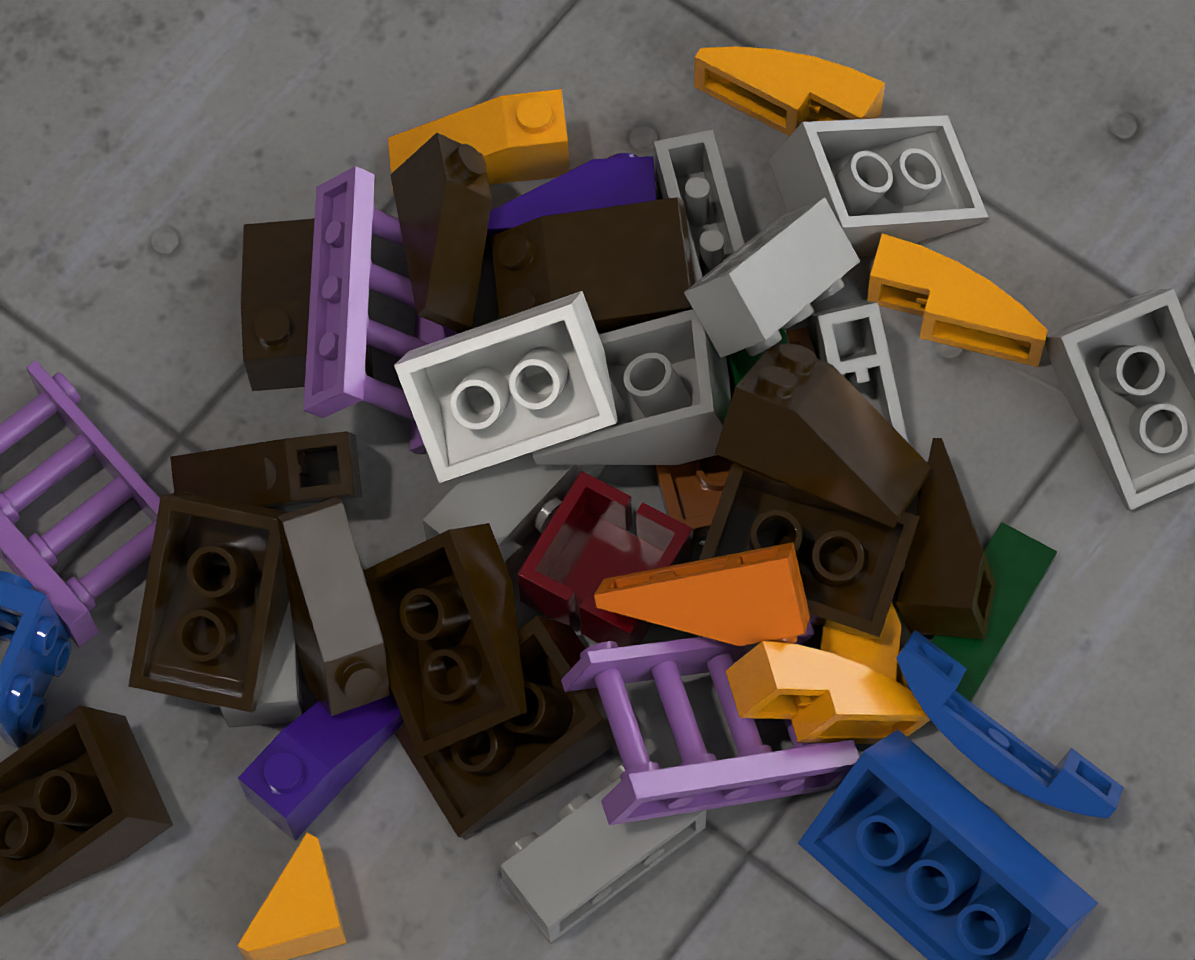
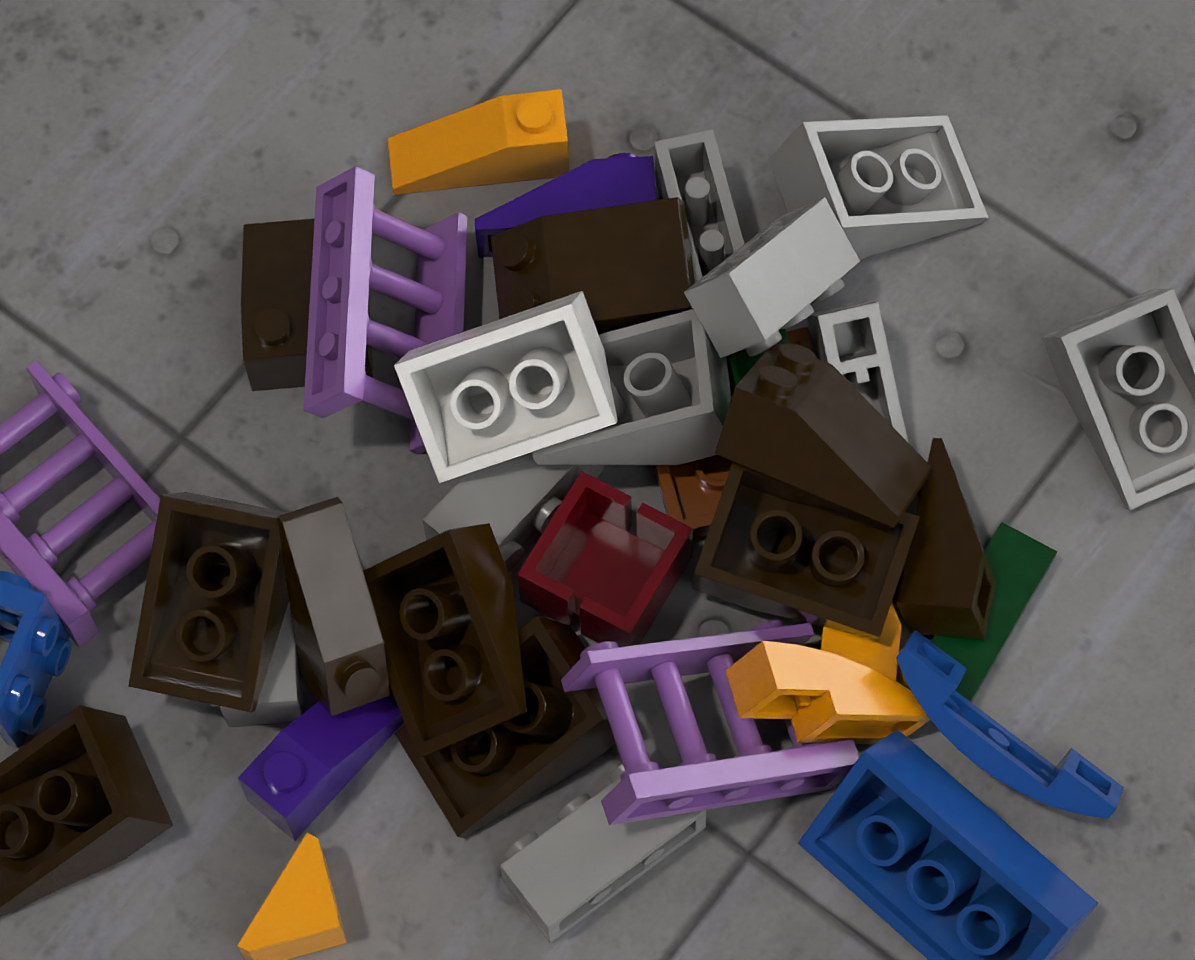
dark brown slope [170,431,363,508] -> none
dark brown slope [390,133,492,333] -> none
orange slope [594,542,810,646] -> none
light orange slope [694,46,885,136] -> none
light orange slope [867,233,1048,367] -> none

